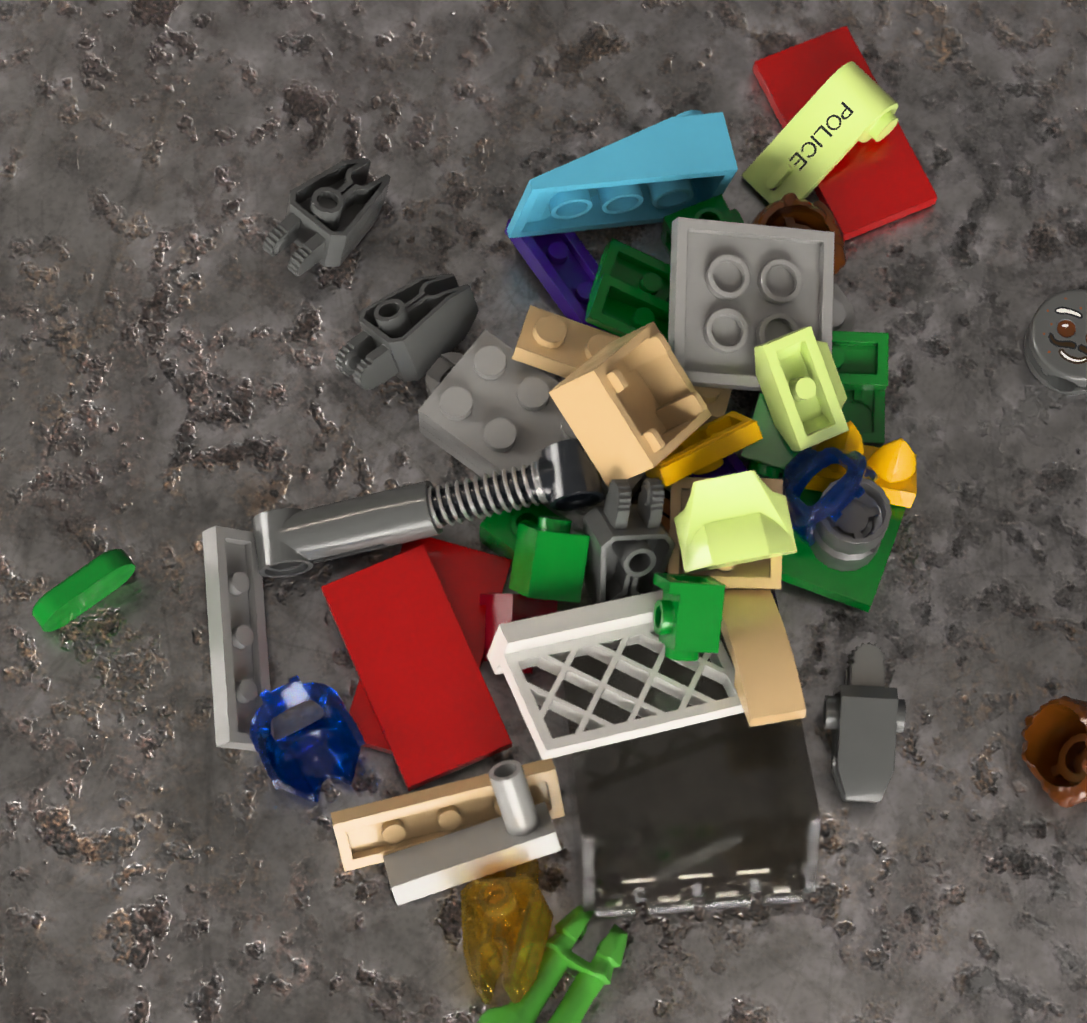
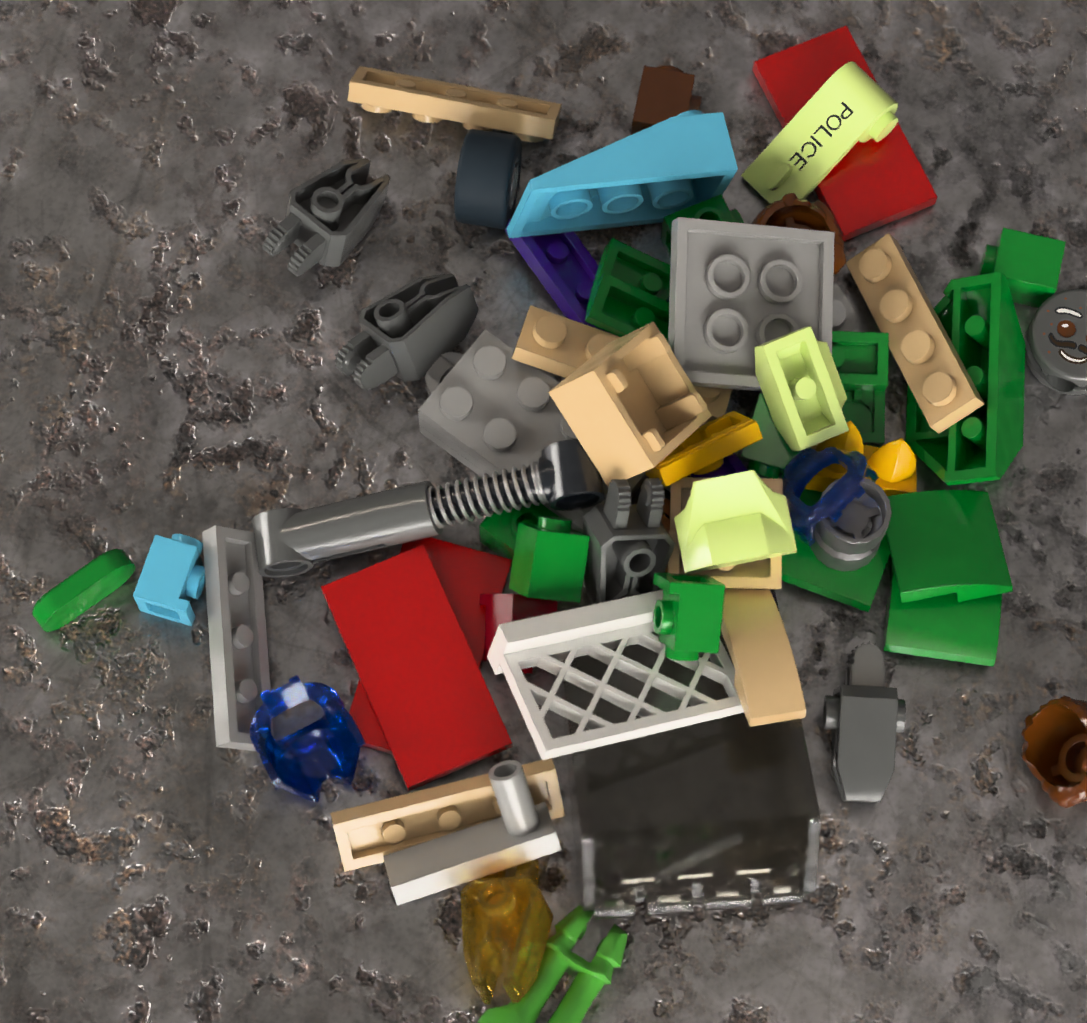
none -> medium azure brick [133,534,205,626]
none -> tan plate [347,66,562,142]
none -> black wheel [454,129,522,229]
none -> reddish brown brick [631,65,702,135]
none -> tan plate [846,233,984,434]
none -> green slope [883,559,1002,667]
none -> green slope [885,490,1013,603]
none -> green wedge [906,271,1026,486]
none -> green brick [979,227,1066,308]

